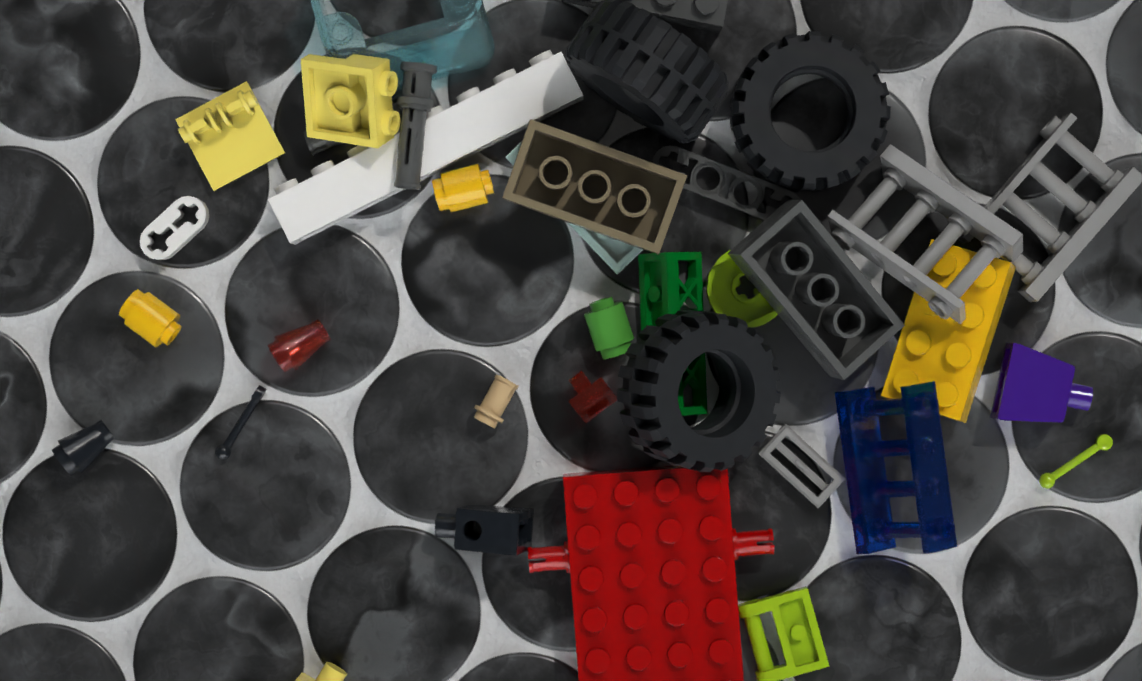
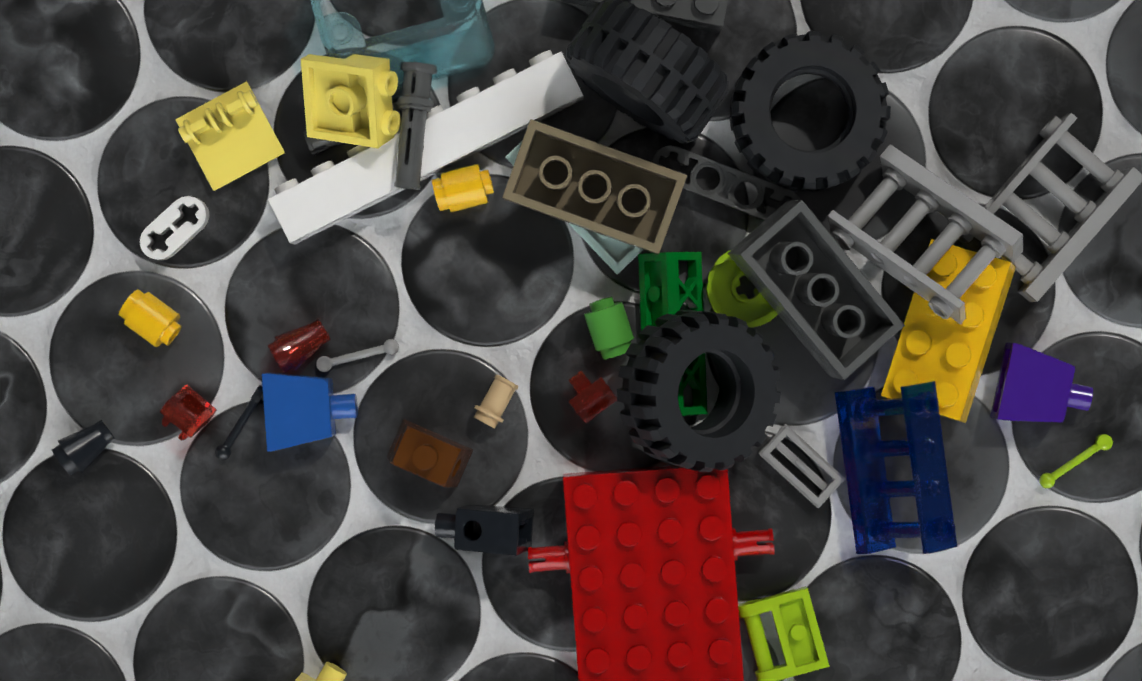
none -> clear red tile [160,384,217,441]
none -> blue torso [262,373,358,452]
none -> light grey hinge [316,339,399,372]
none -> reddish brown torso [387,419,473,487]

